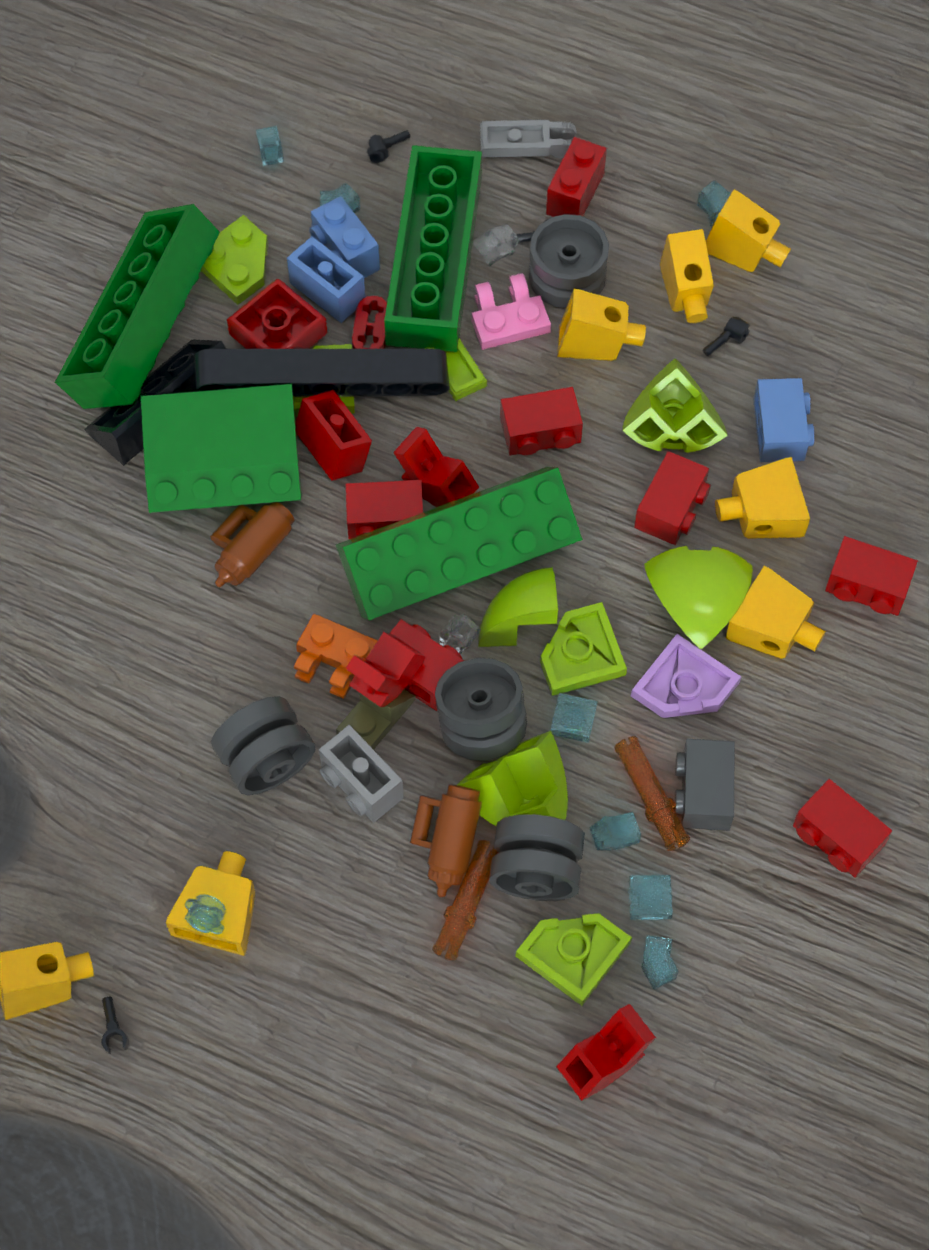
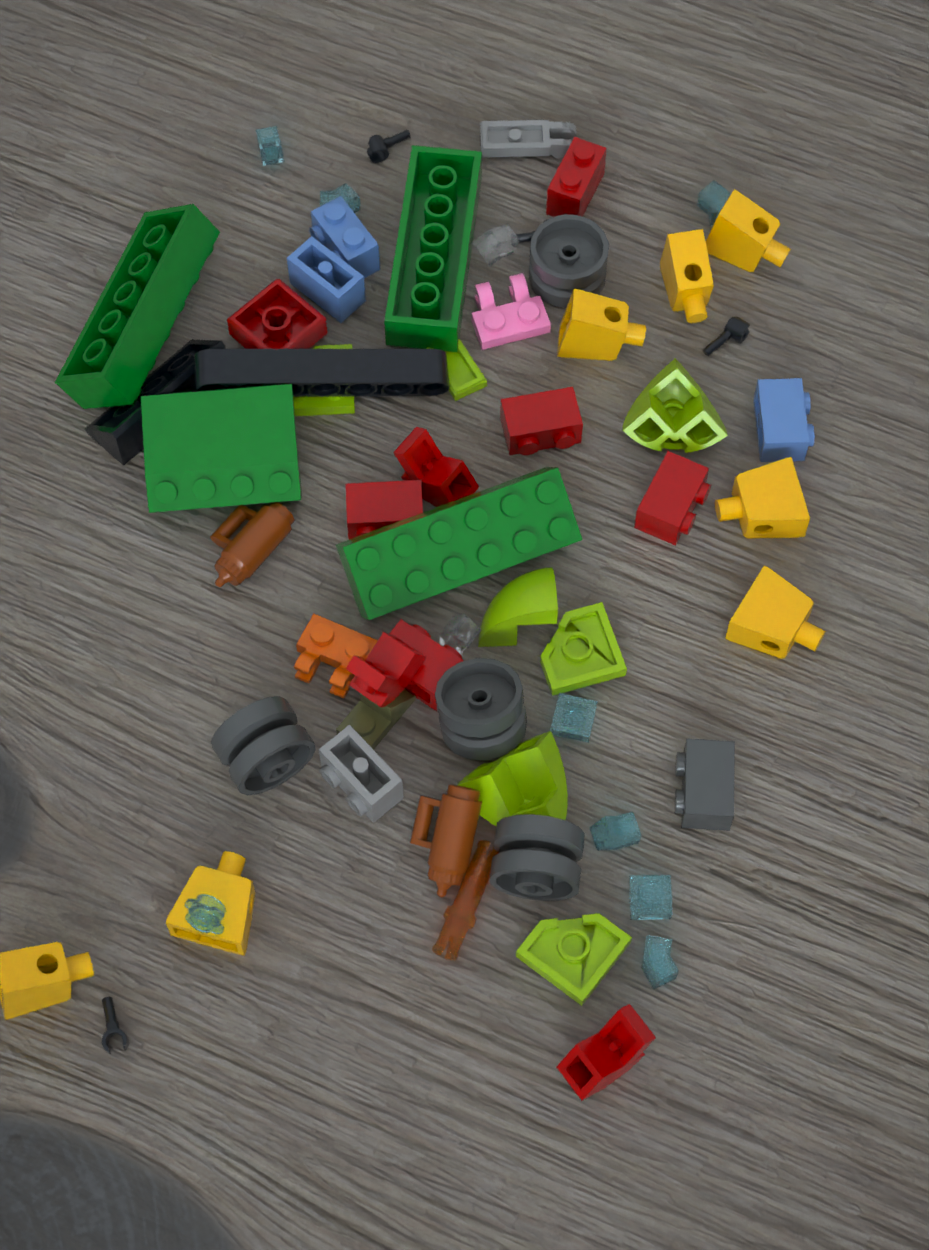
lime plate [201,215,268,305] -> none
red brick [296,390,372,481] -> none
red beam [352,296,387,349] -> none
clear orange pin [614,736,690,851] -> none
lavender plate [631,634,741,718] -> none
lime brick [644,546,753,649] -> none
red brick [793,779,892,878] -> none
red brick [825,536,918,616] -> none

